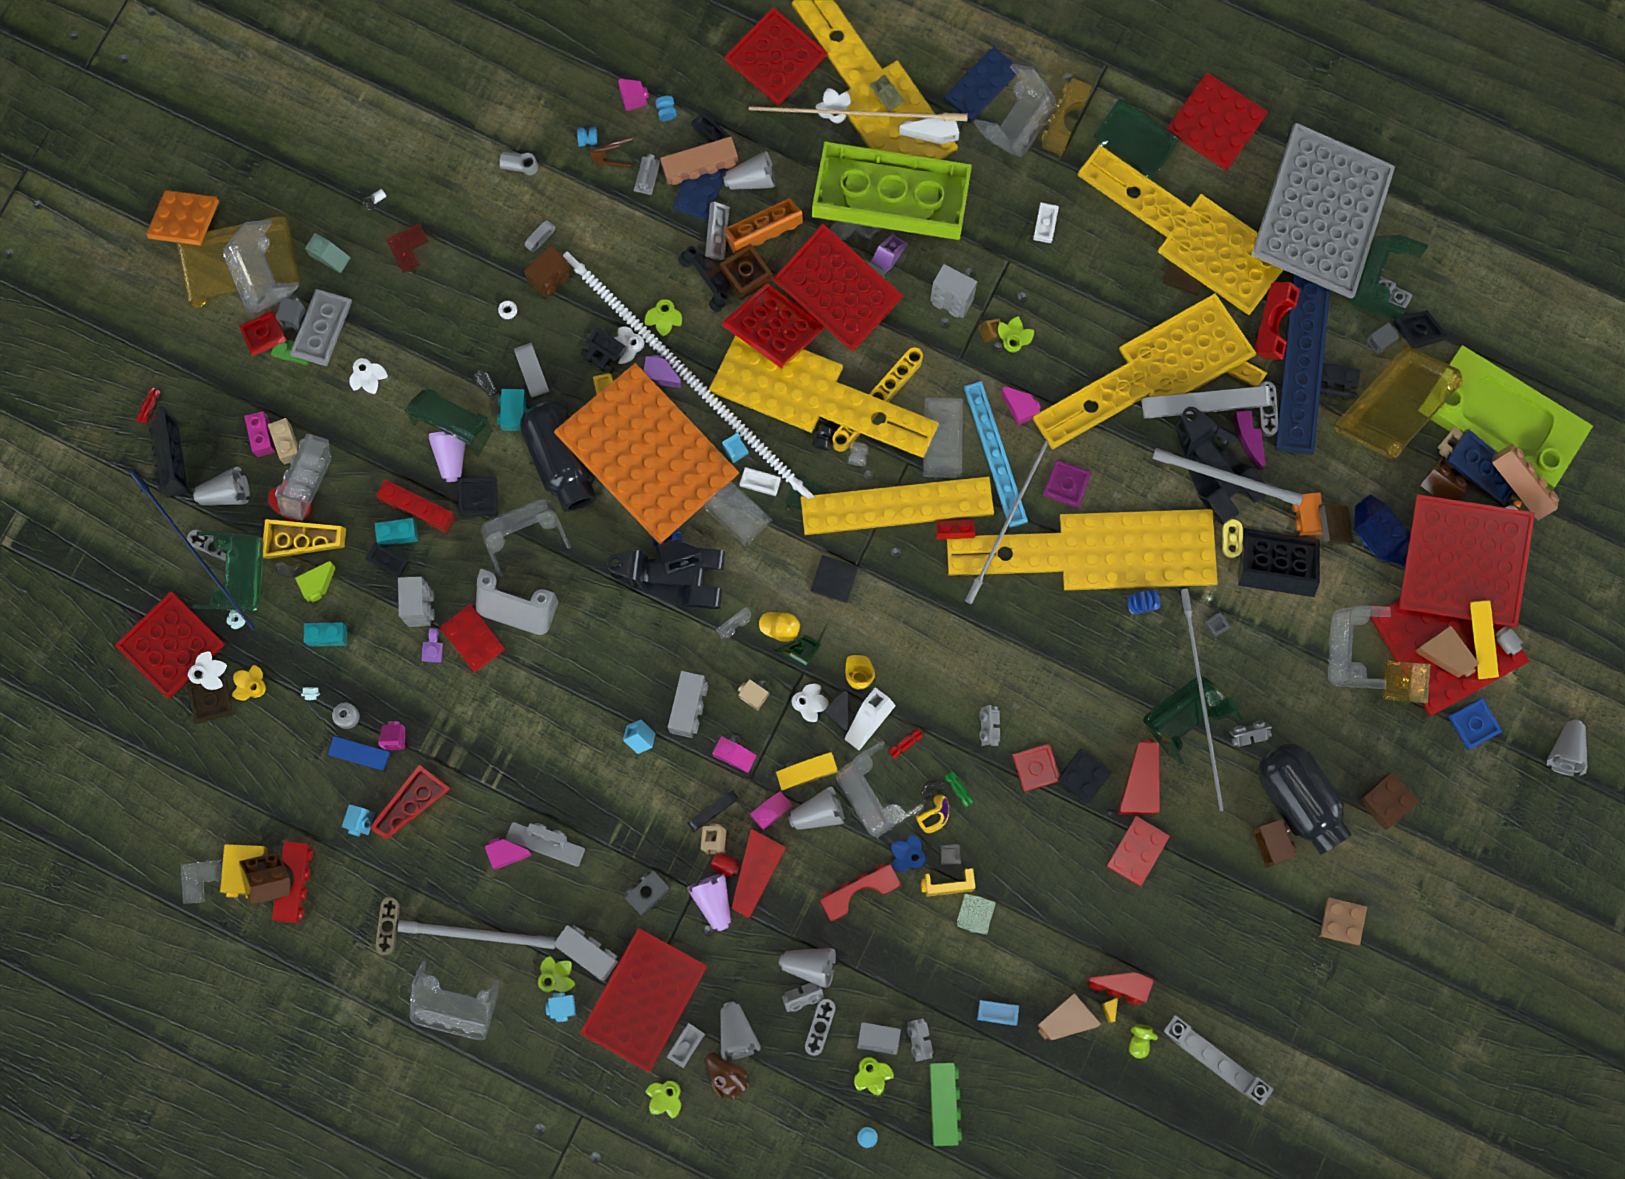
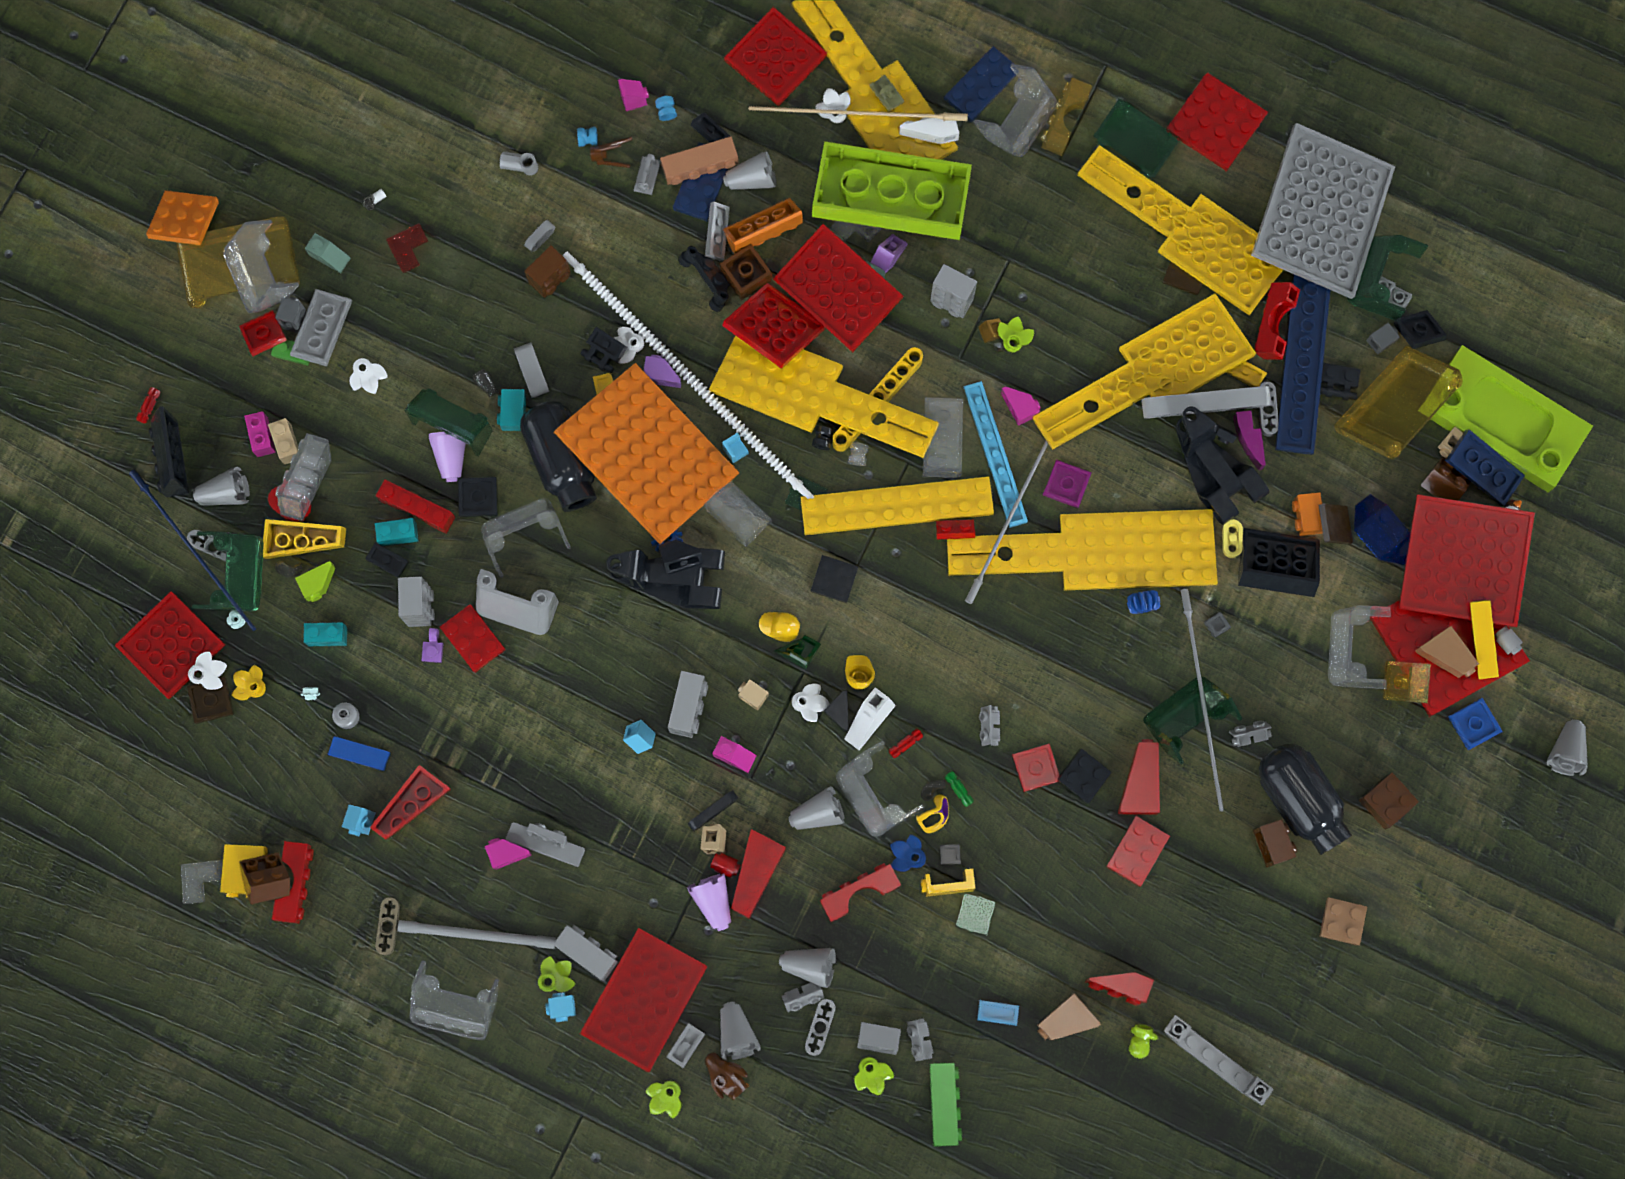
dark pink slope [379,721,405,751] -> none
white plate [498,301,517,319] -> none
dark grey brick [625,870,670,916] -> none
lime plate [645,299,682,336] -> none
clear plate [716,607,751,639] -> none
white tile [740,467,781,496] -> none
dark pink slope [750,791,793,831] -> none
yellow slope [776,752,838,791] -> none
medium azure plate [857,1127,877,1148] -> none
white plate [1033,203,1059,243] -> none
yellow slope [1101,998,1118,1023] -> none
light grey piece [1152,448,1303,506] -> none
nougat brick [1492,443,1559,520] -> none

